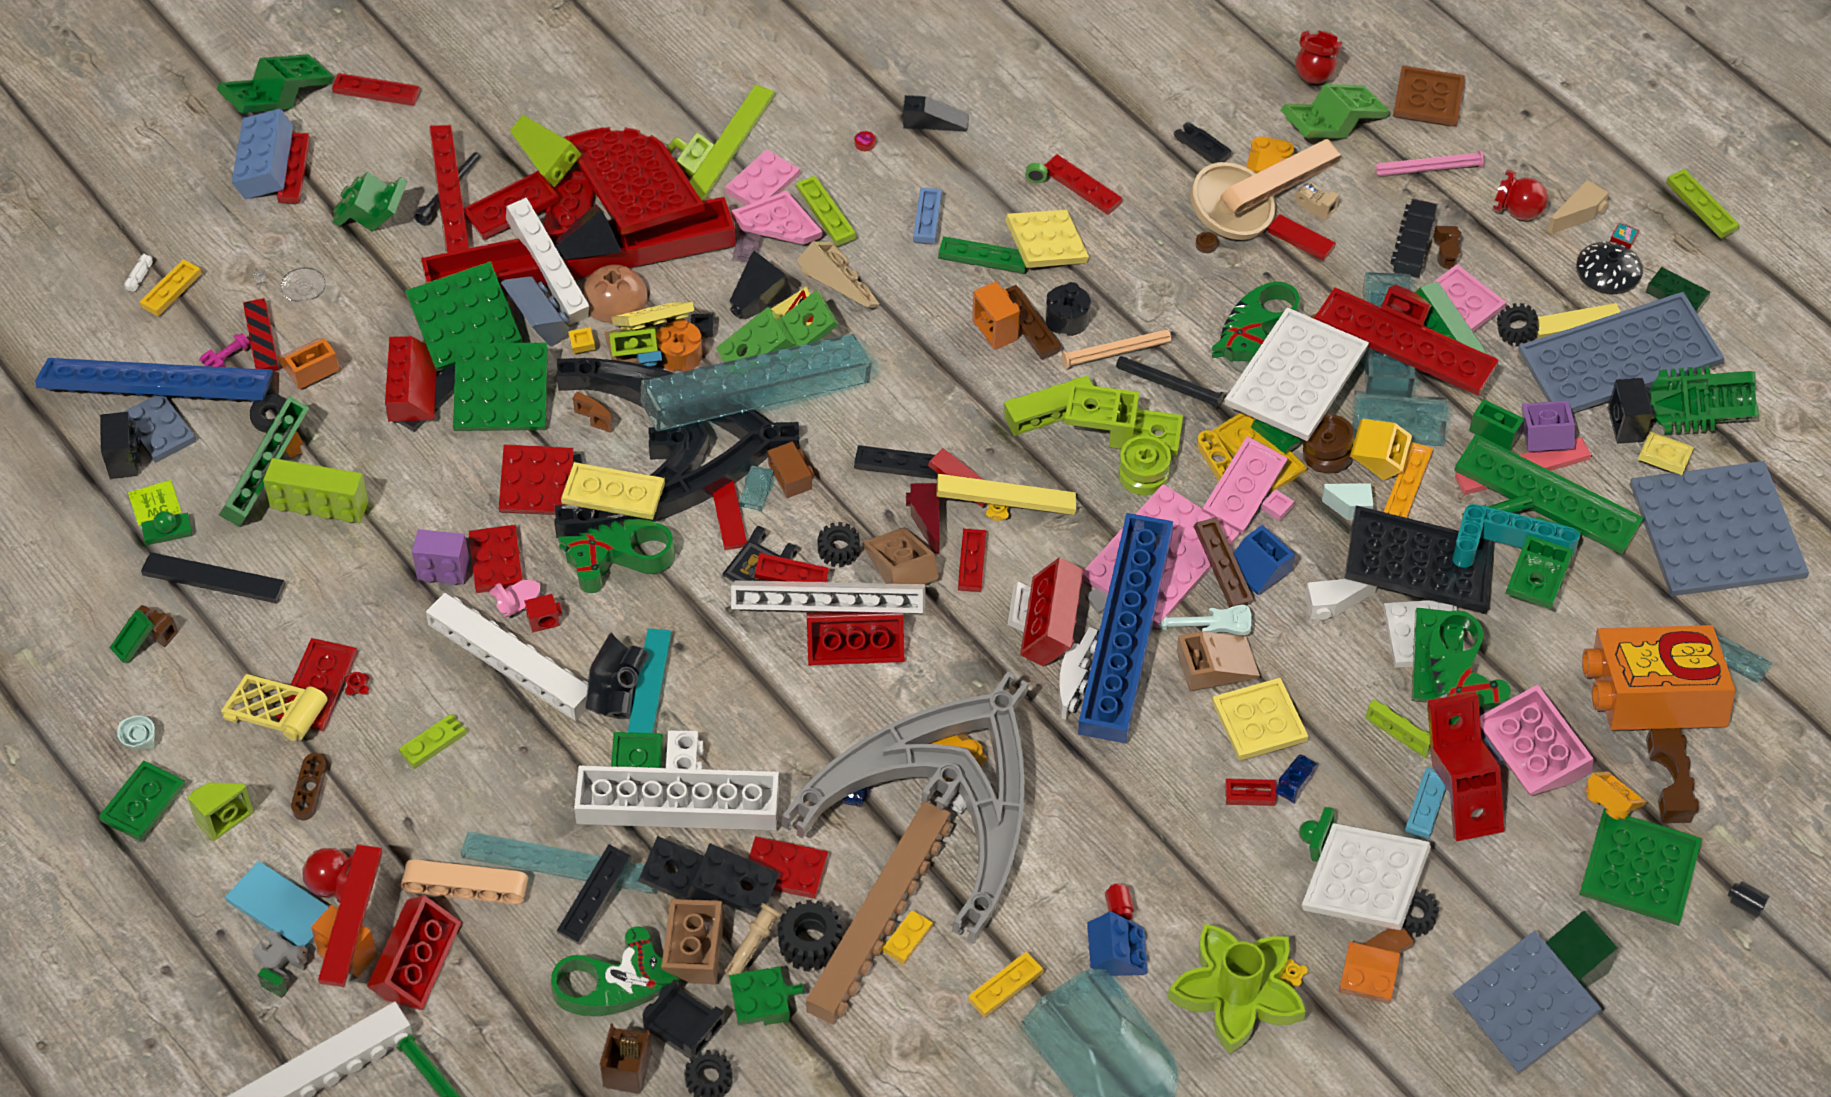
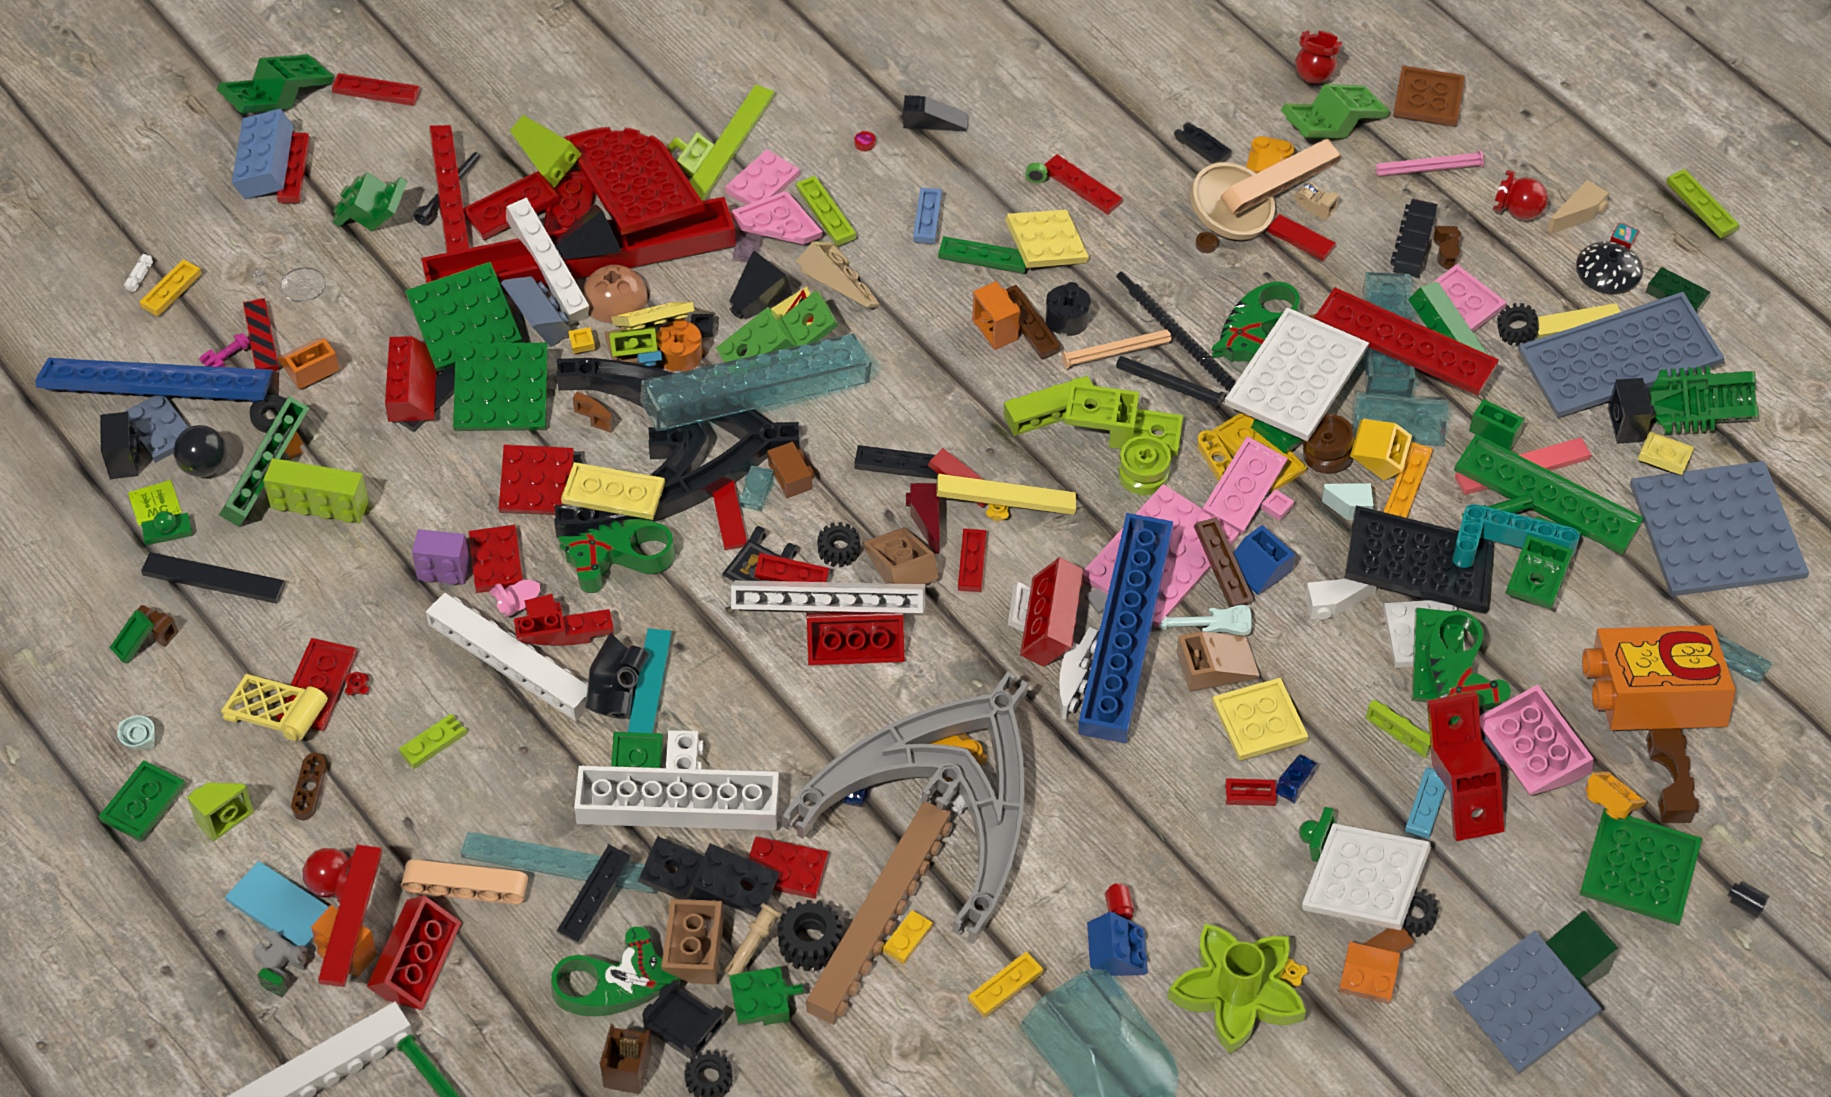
red slope [1381,284,1431,326] -> none
medium lavender brick [1522,401,1575,452] -> none
none -> black piece [173,425,227,477]
none -> red slope [513,609,614,645]
none -> black hose [1116,271,1236,392]

